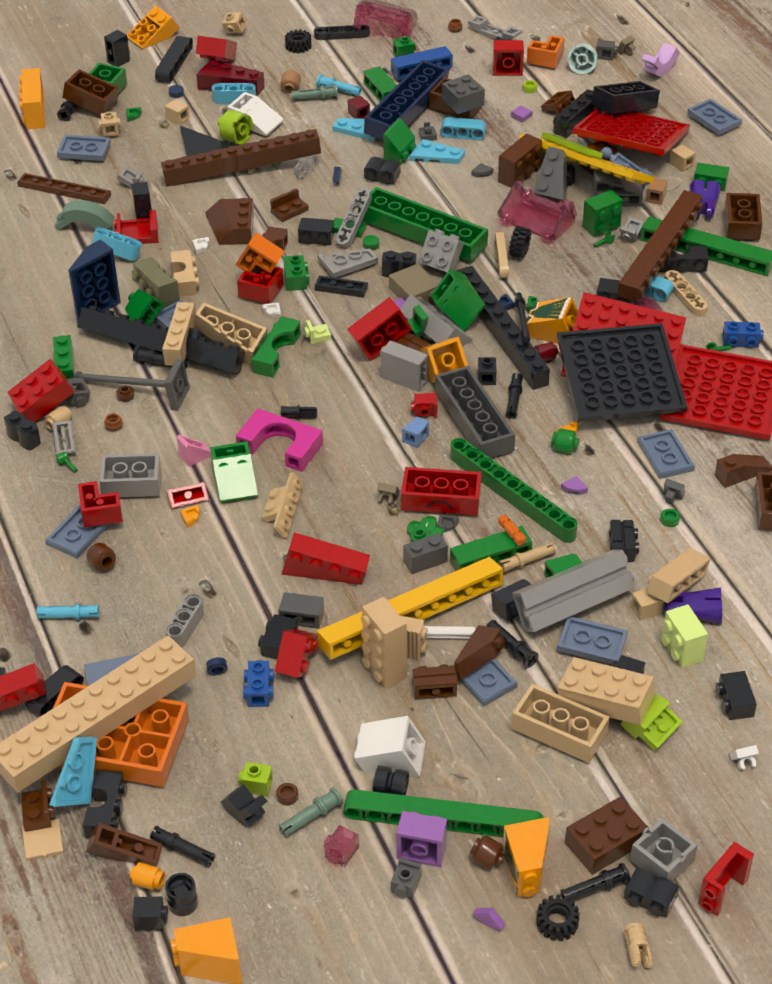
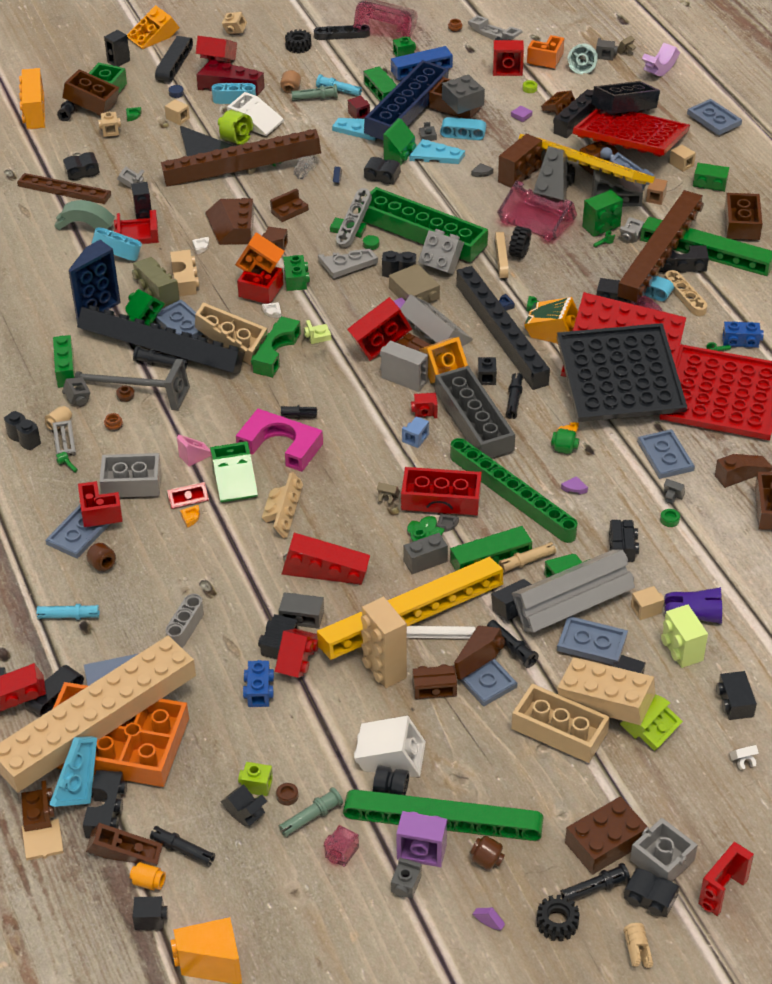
red brick [7,359,75,422] -> none
sand blue plate [57,135,111,161] -> none
tan arch [162,302,196,366] -> none
black wheel [165,873,198,916] -> none
dark blue tile [206,657,228,675] -> none
black brick [298,217,334,245] -> none
black tile [315,276,368,298] -> none
tan brick [401,616,428,661] -> none
green slope [407,305,428,338] -> none
green slope [431,269,485,332] -> none
orange axle [498,514,526,546] -> none
light orange slope [503,817,550,898] -> none
black bar [515,292,530,343] -> none
dark red brick [534,342,558,362] -> none
lime tile [541,132,603,159] -> none
tan brick [647,548,711,603] -> none
dark purple piece [689,180,721,219] -> none
none -> black brick [63,152,100,180]

